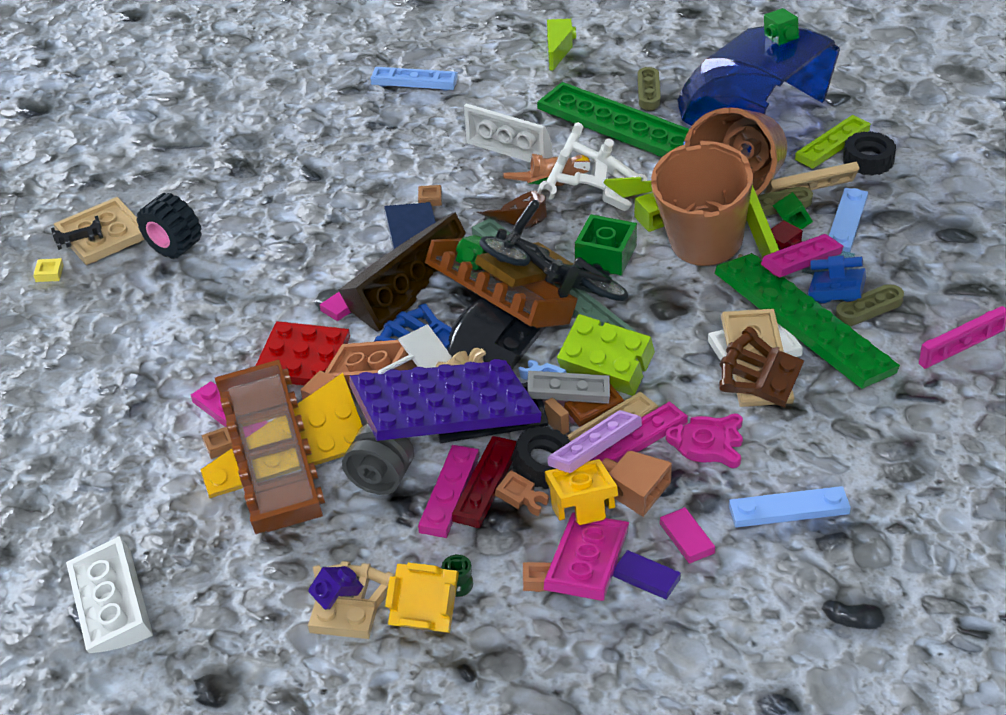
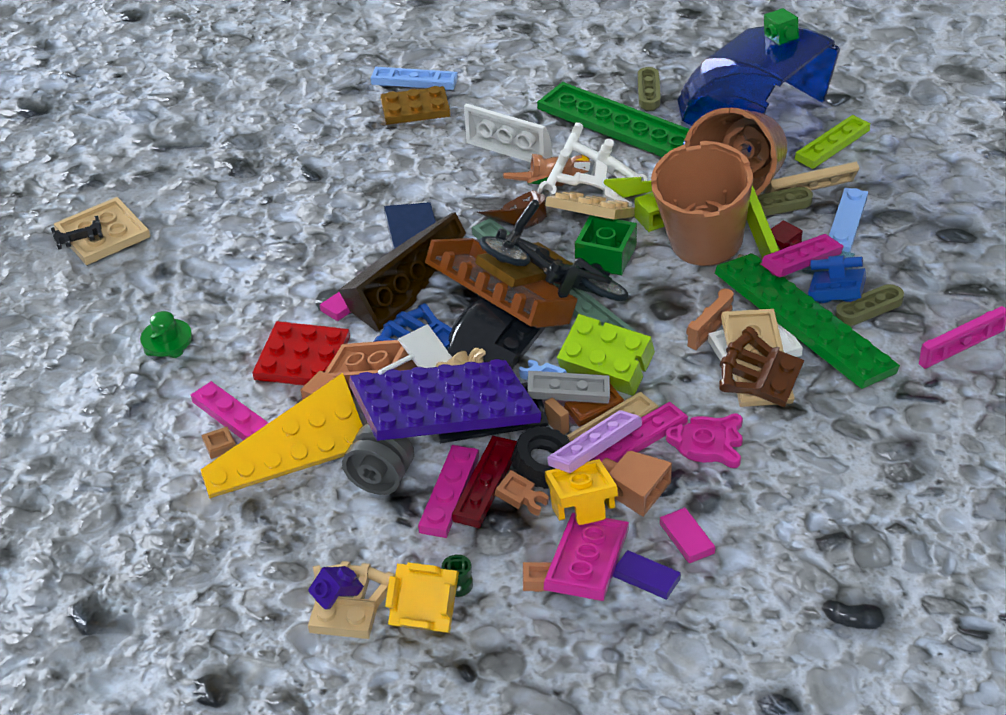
light yellow tile [33,258,64,282] -> none
white slope [66,536,153,653] -> none
black wheel [136,193,202,259] -> none
window [214,360,325,534] -> none
medium nougat tile [418,185,442,206] -> none
green brick [455,235,496,270] -> none
lime slope [547,19,576,70] -> none
light blue plate [729,486,851,528] -> none
green brick [773,192,813,230] -> none
black tyre [843,131,896,175] -> none
none -> green plate [140,311,192,358]
none -> pearl gold plate [381,86,450,125]
none -> tan plate [545,191,635,220]
none -> nougat plate [686,289,734,350]

